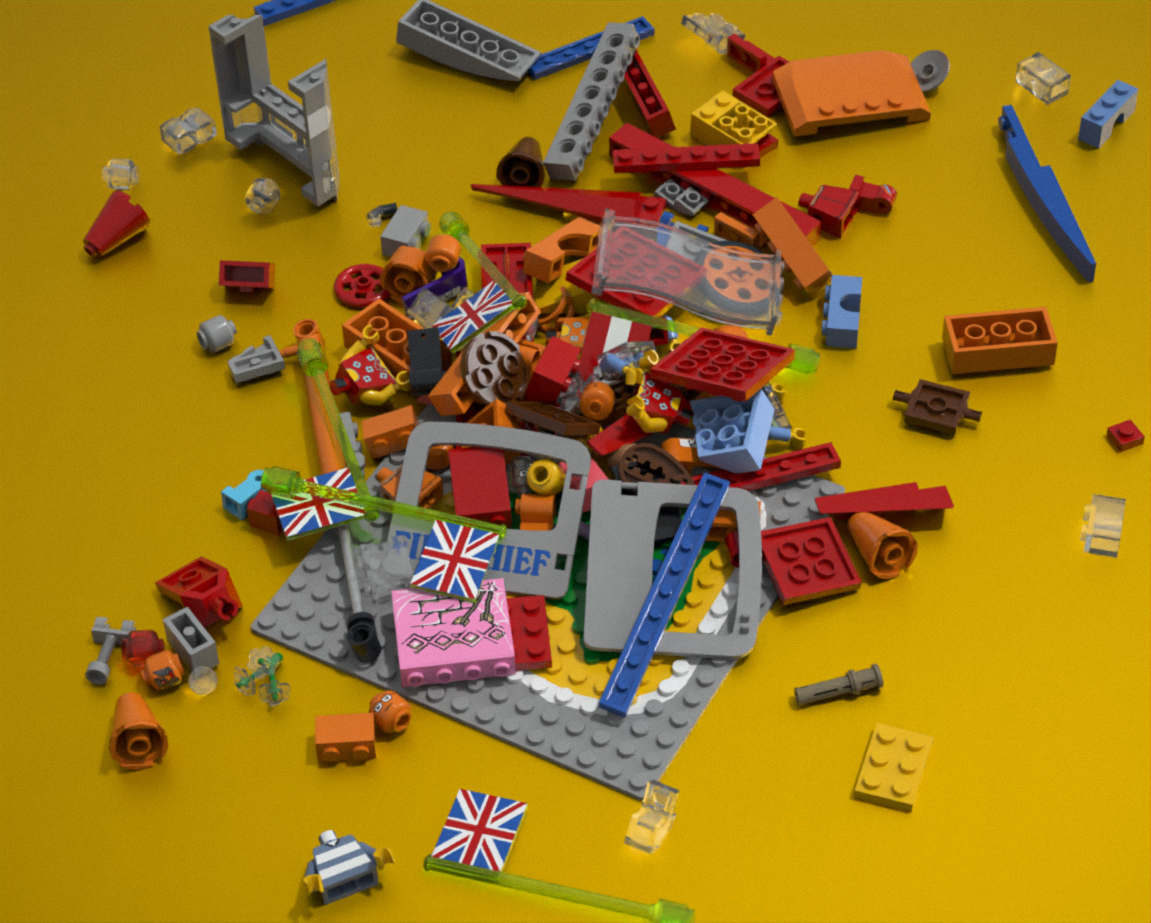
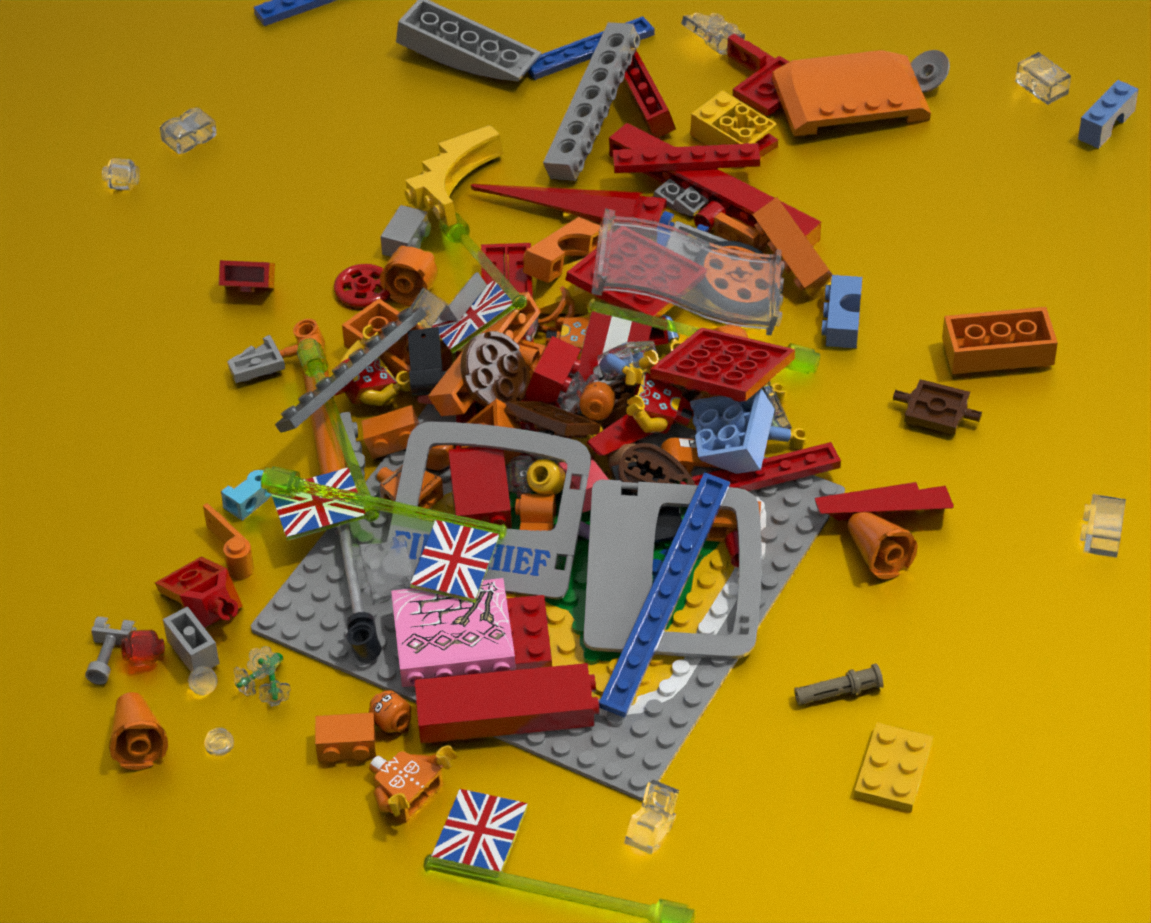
red cone [83,190,150,257] -> none
orange head [141,650,186,691] -> none
light grey head [196,315,237,353] -> none
light grey piece [208,15,340,206] -> none
clear head [245,178,281,214] -> none
red brick [247,483,284,536] -> none
torso [303,830,395,905] -> none
arm [366,203,398,227] -> none
dark purple door [402,257,468,319] -> none
orange head [426,234,461,272] -> none
reddish brown cone [496,137,545,187] -> none
red plate [761,517,862,605] -> none
red torso [798,185,861,238] -> none
red leg [849,175,897,214] -> none
blue slope [998,105,1096,282] -> none
red plate [1107,419,1145,452] -> none
none -> orange door [203,503,254,580]
none -> clear plate [204,728,234,756]
none -> dark grey plate [275,307,427,433]
none -> orange torso [369,745,458,823]
none -> yellow arch [404,125,503,226]
none -> red brick [415,663,599,744]
none -> light grey slope [439,272,487,321]
none -> red beam [694,201,726,233]

